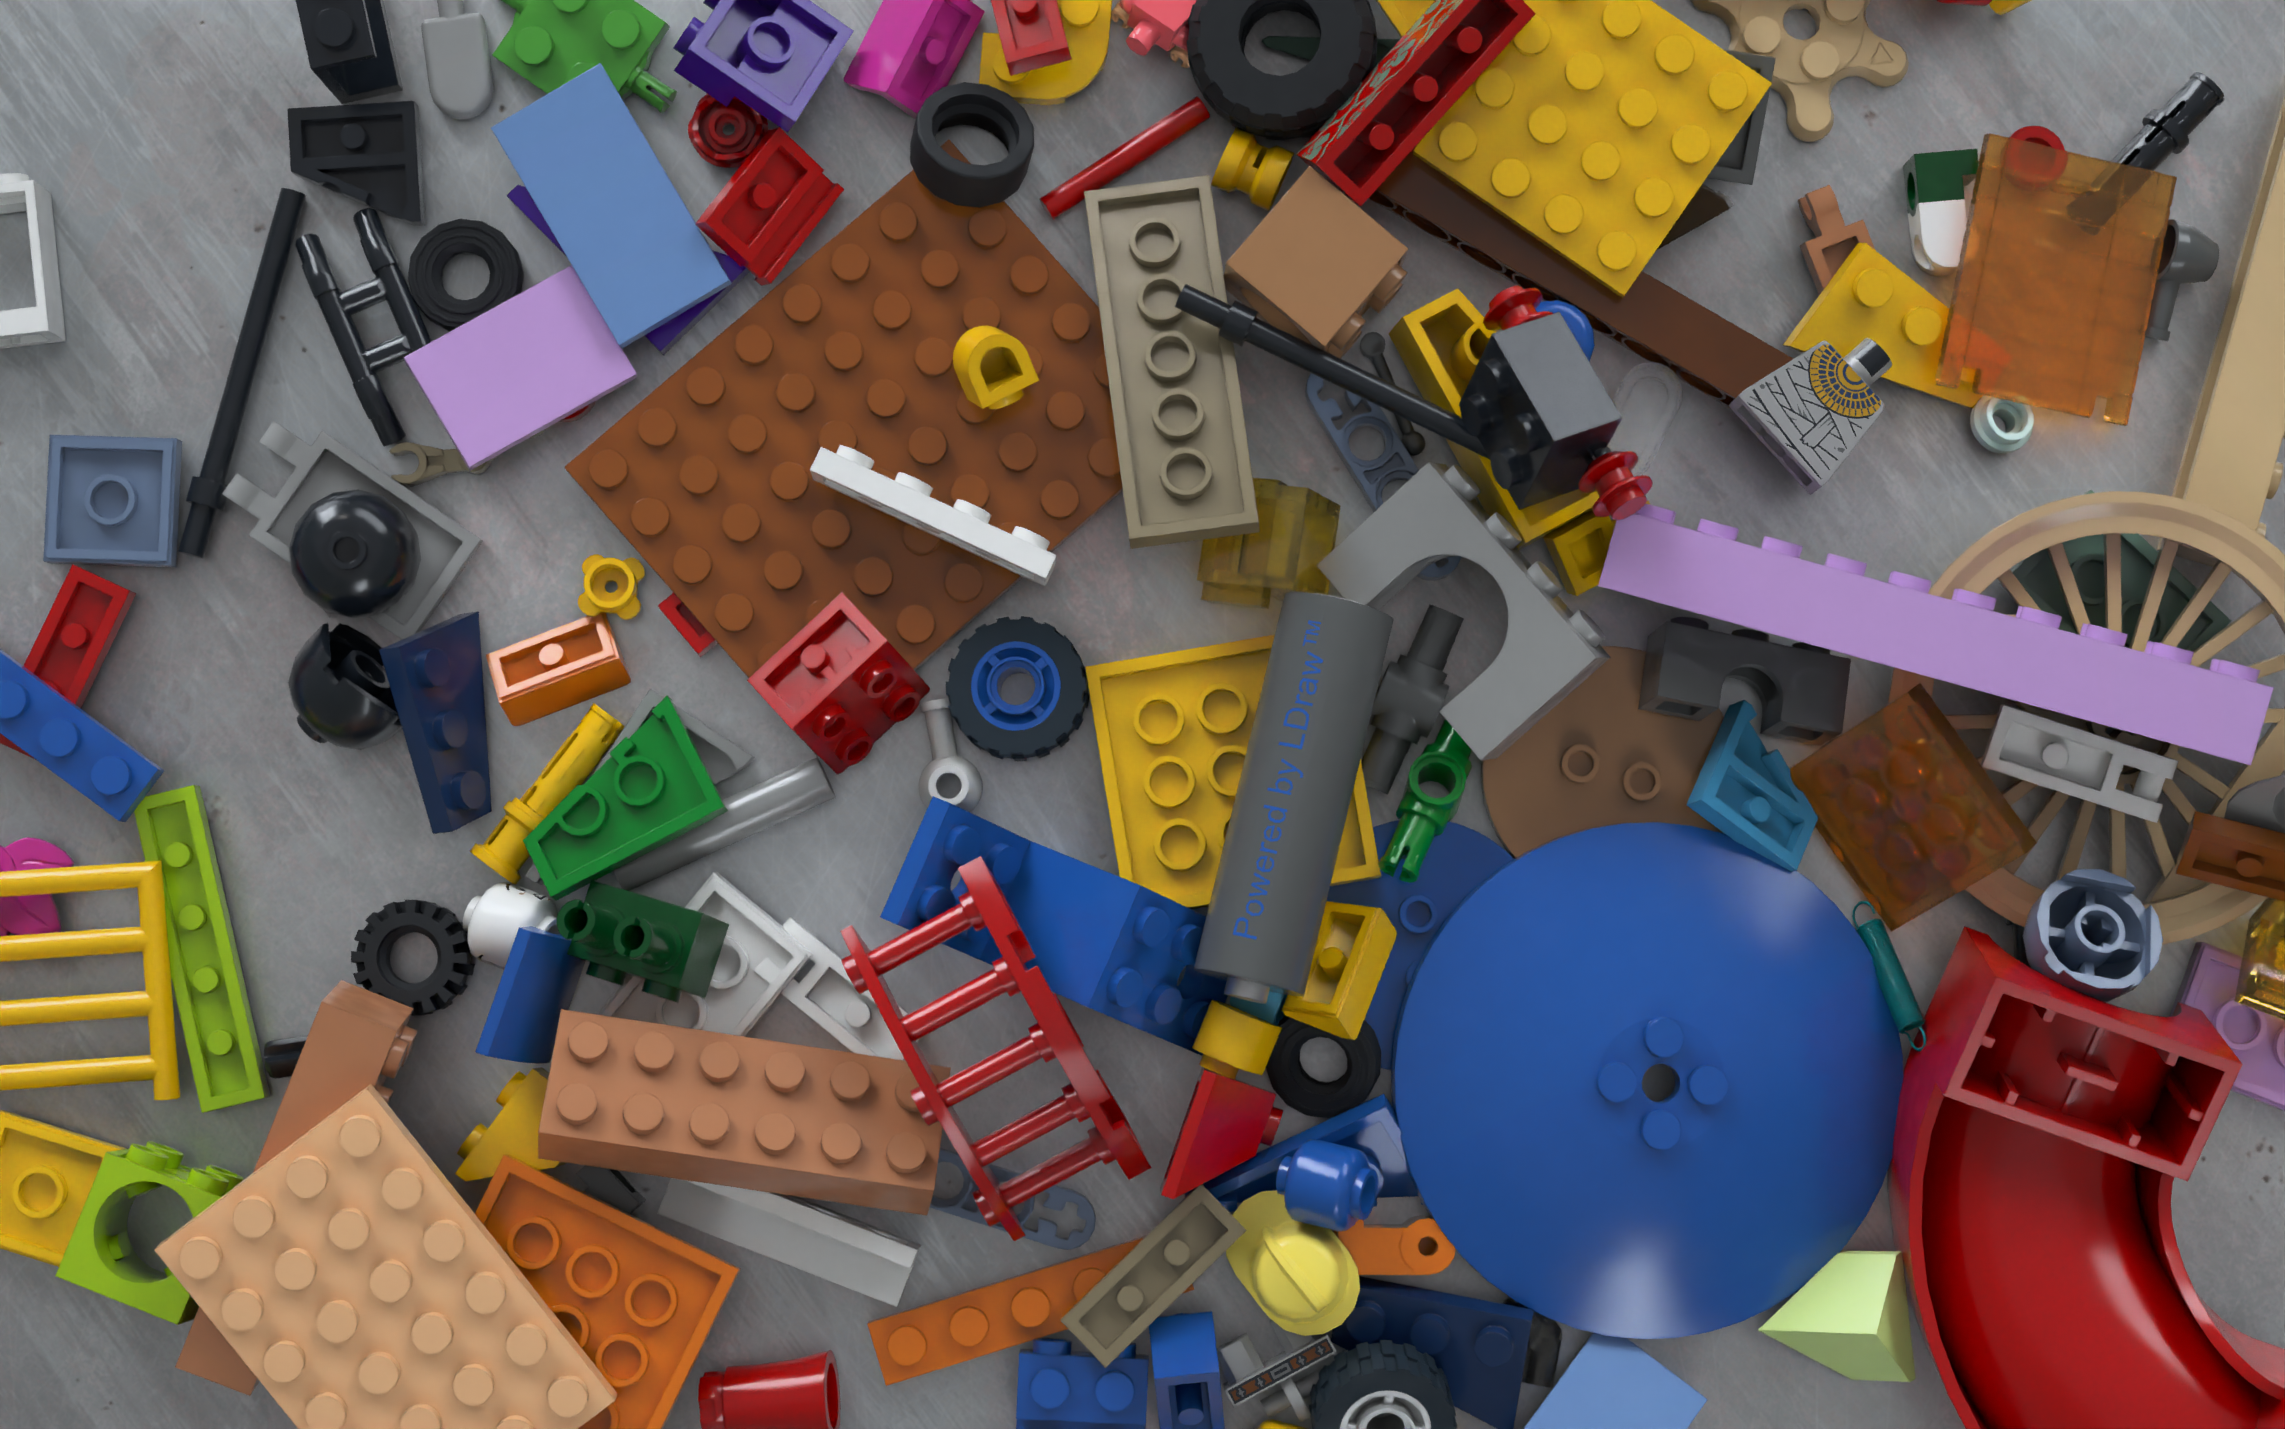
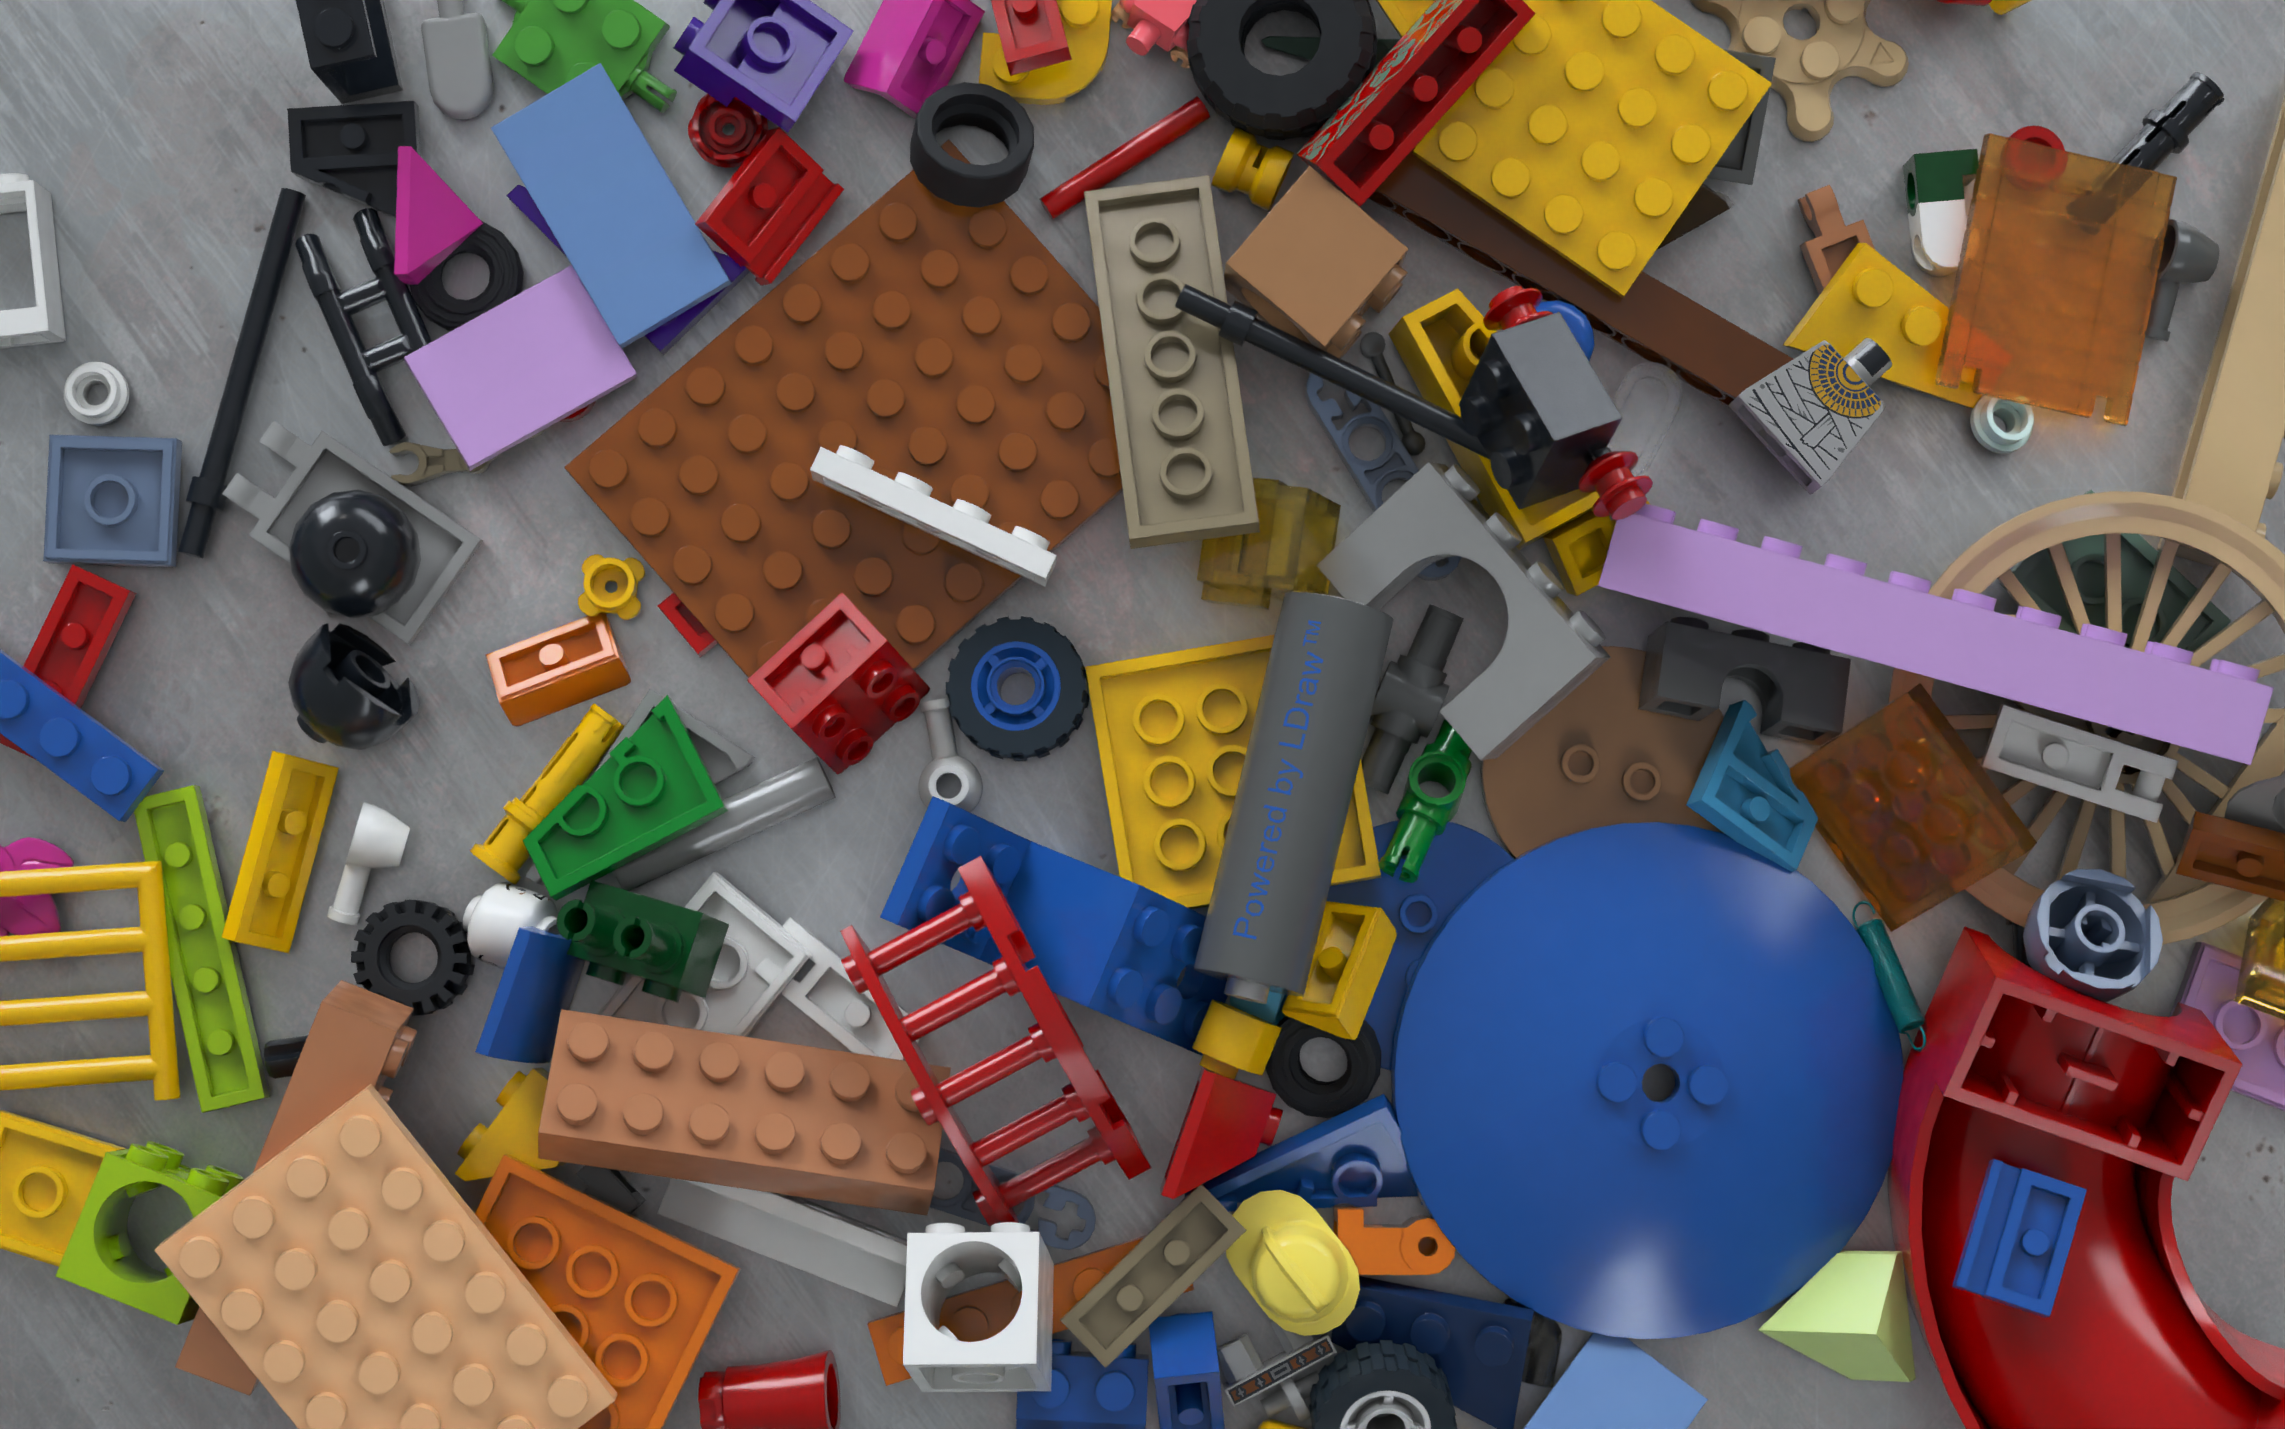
dark blue wing [379,611,492,834] -> none
yellow plate [953,326,1039,409] -> none
blue head [1276,1139,1378,1232] -> none
none -> white plate [64,361,129,426]
none -> yellow plate [222,751,339,953]
none -> white bar [327,802,410,925]
none -> dark pink slope [394,146,483,285]
none -> white brick [903,1222,1054,1392]
none -> blue plate [1952,1159,2087,1318]

